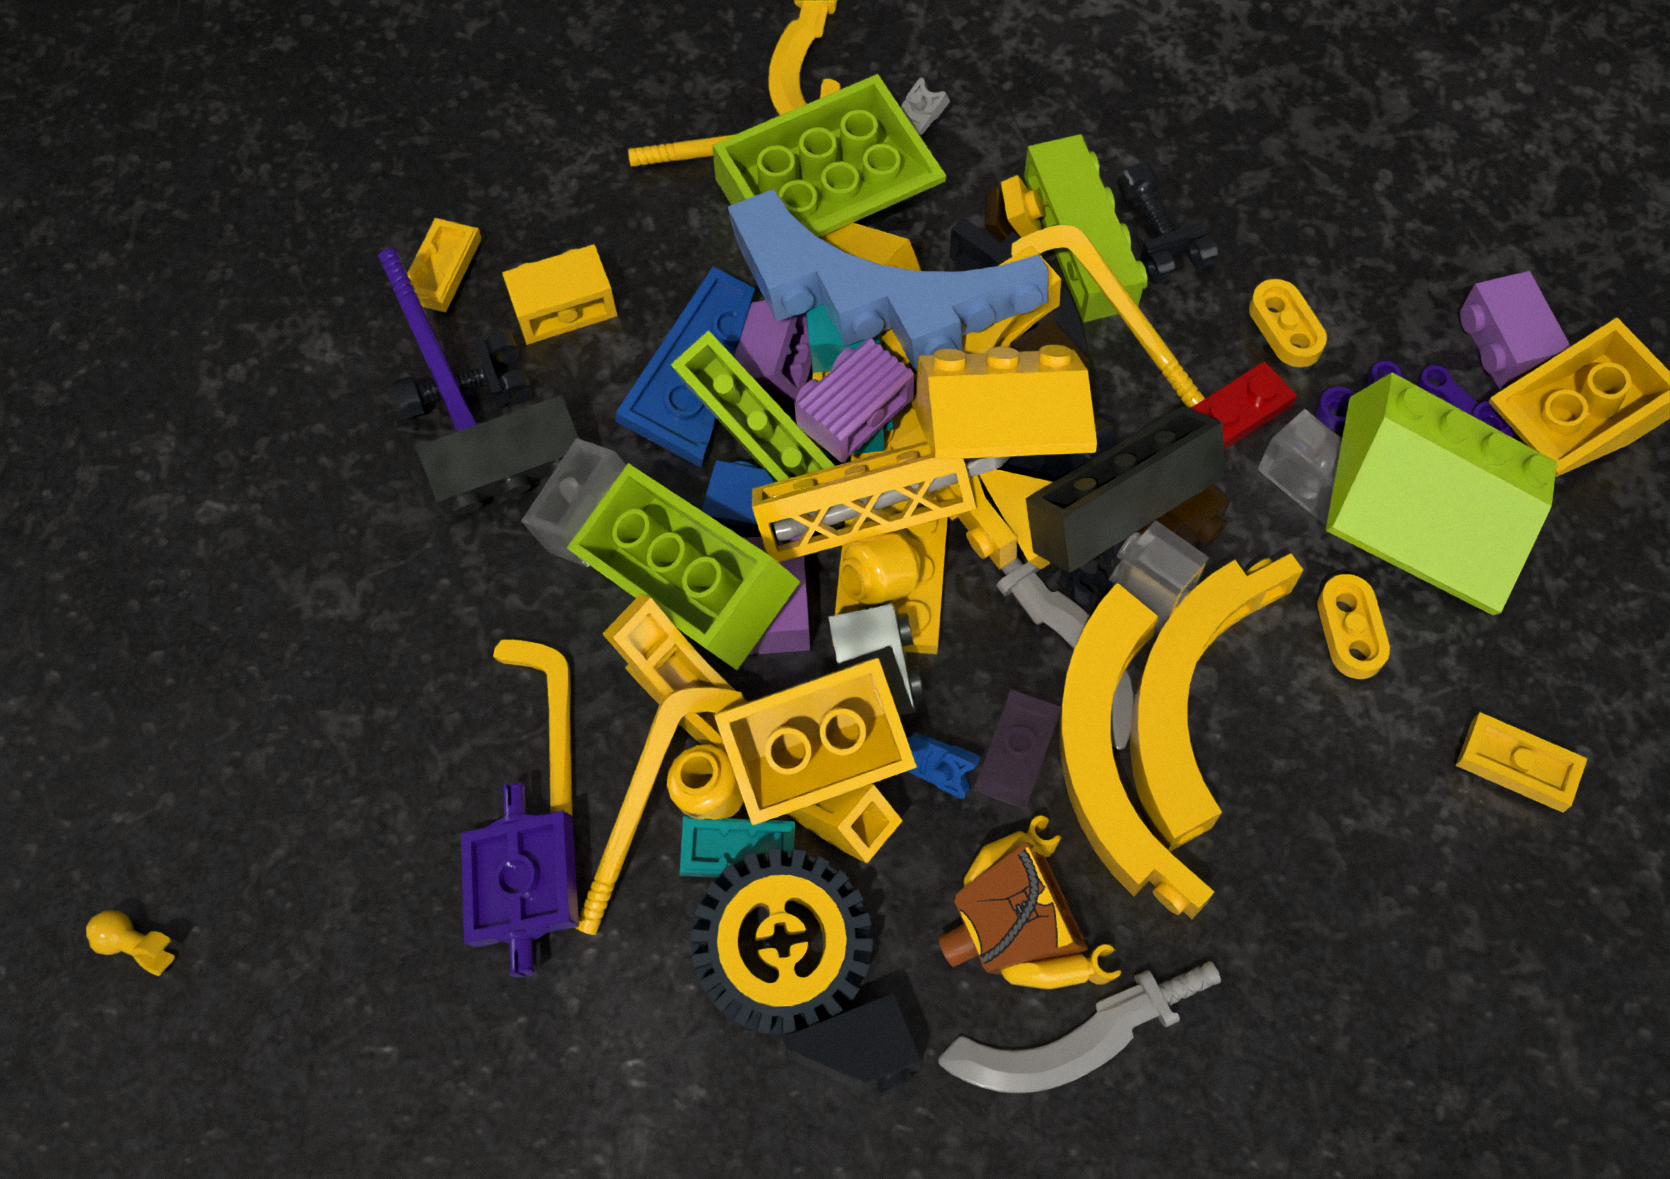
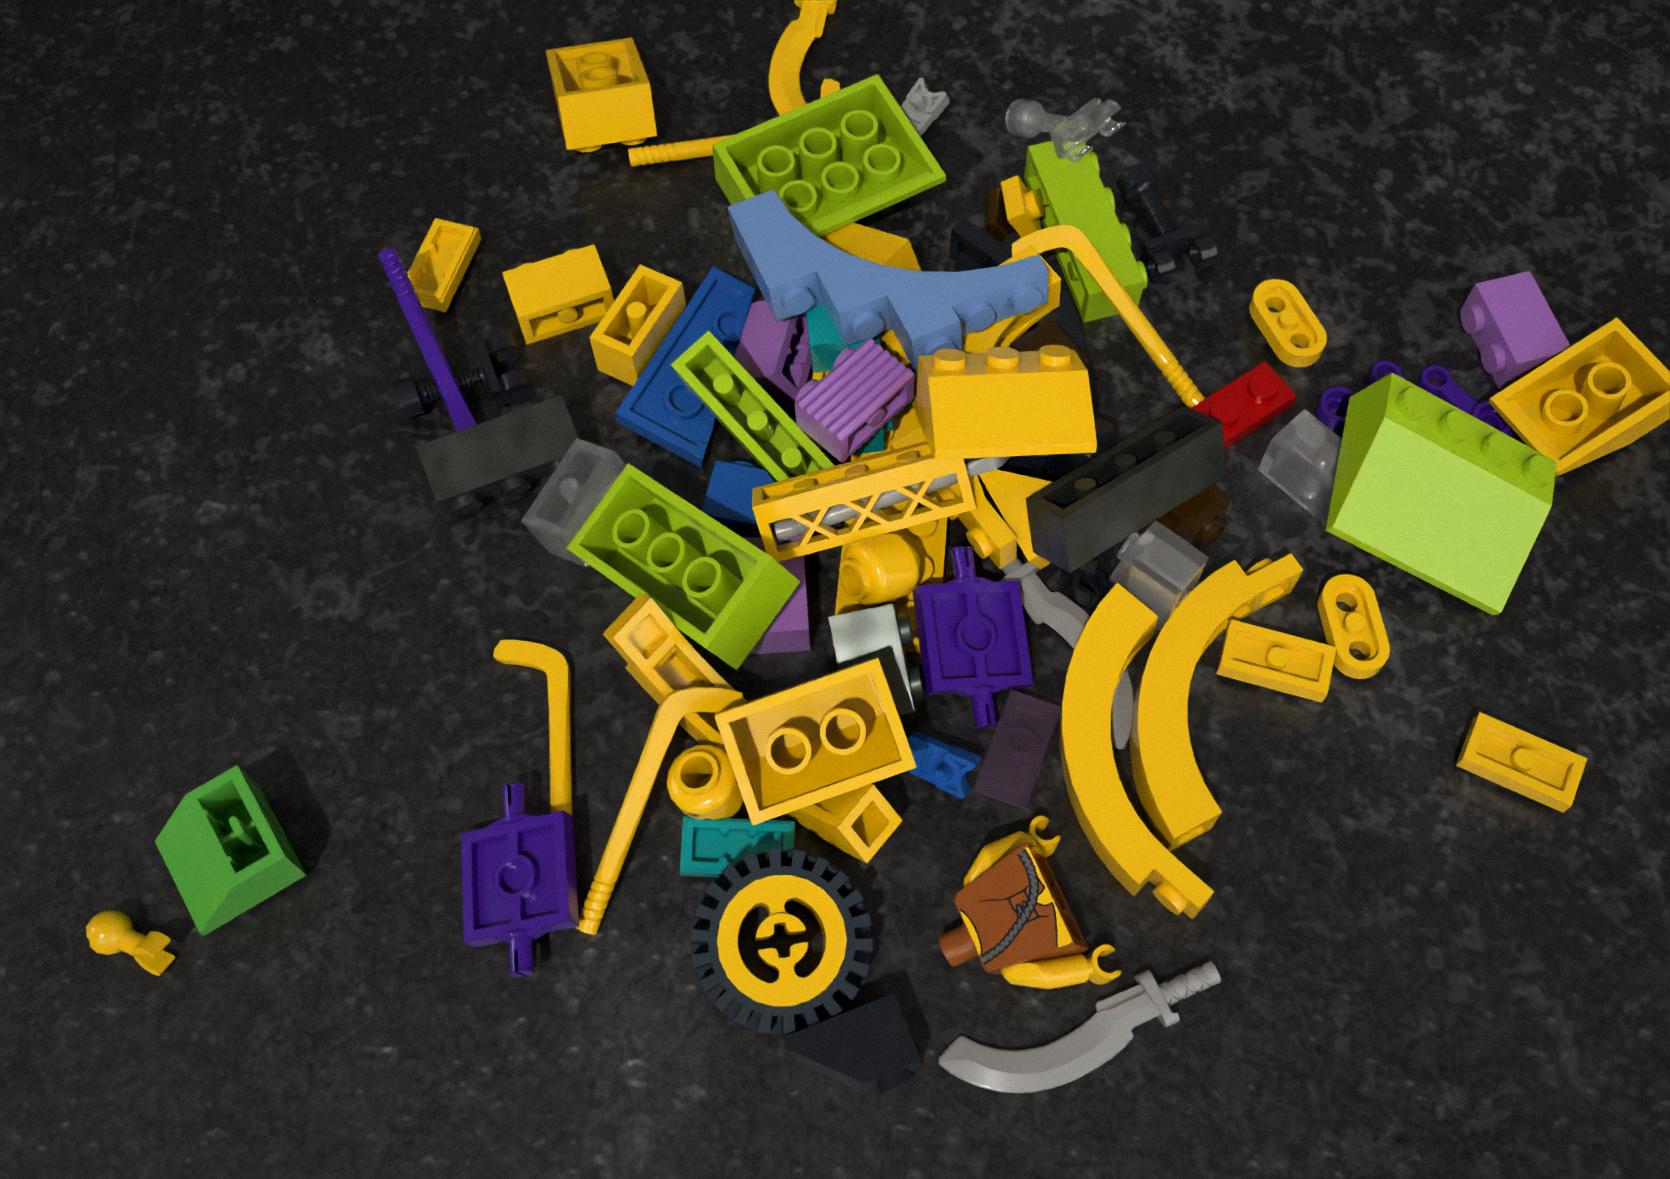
none -> bright green slope [155,765,306,936]
none -> yellow slope [546,37,657,152]
none -> yellow brick [589,265,686,386]
none -> dark purple plate [913,546,1034,729]
none -> clear bar [1006,98,1126,162]
none -> yellow plate [1216,619,1336,703]

